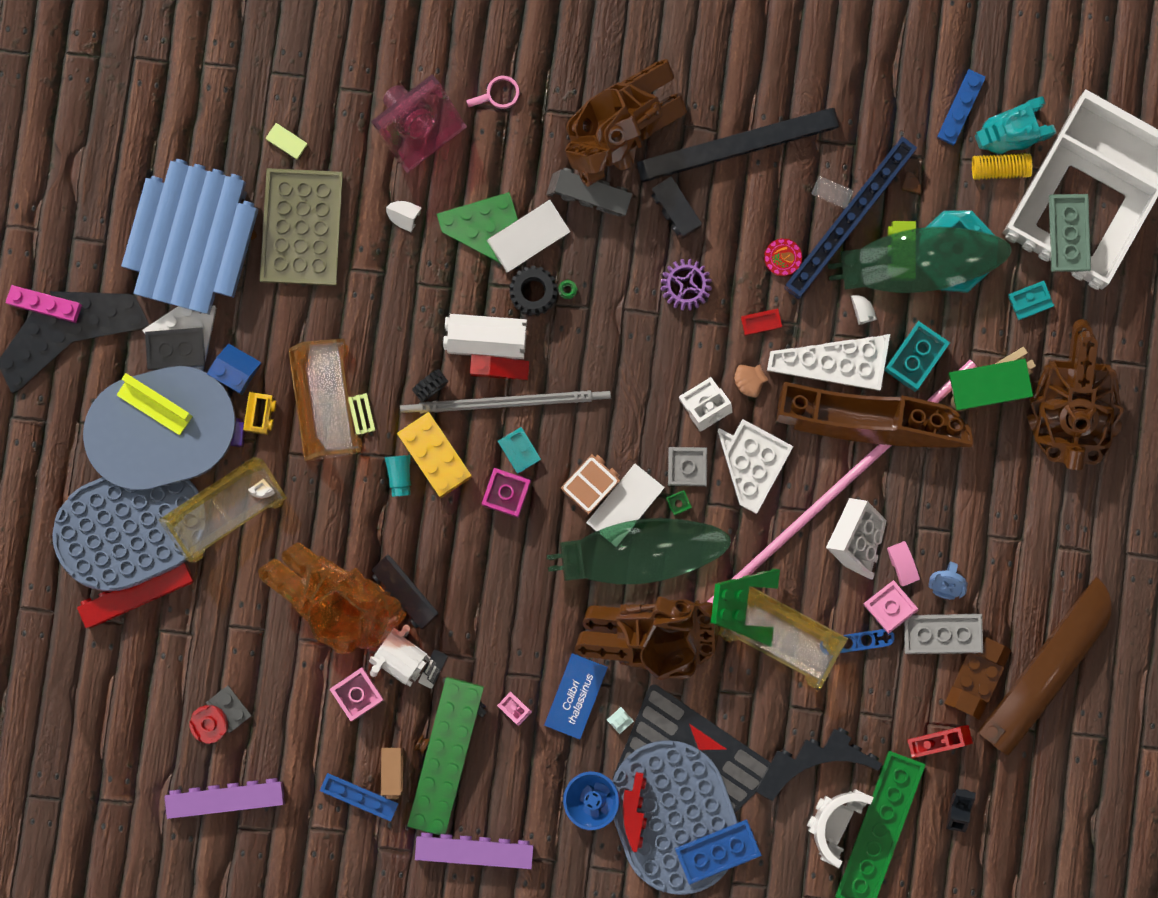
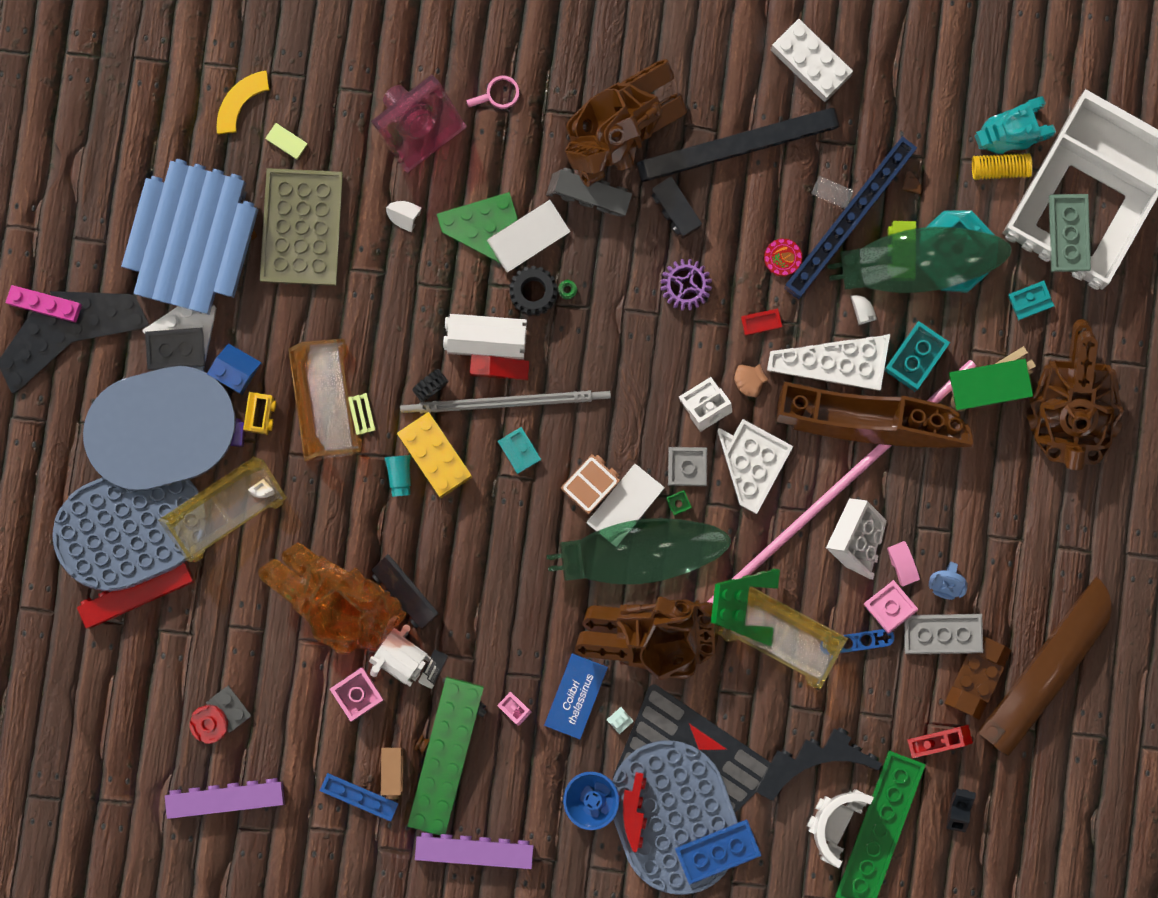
neon yellow panel [117,373,193,435] -> none
dark pink brick [482,468,531,518] -> none
blue plate [937,69,986,146] -> none
none -> yellow tile [217,71,269,135]
none -> white brick [771,19,853,102]

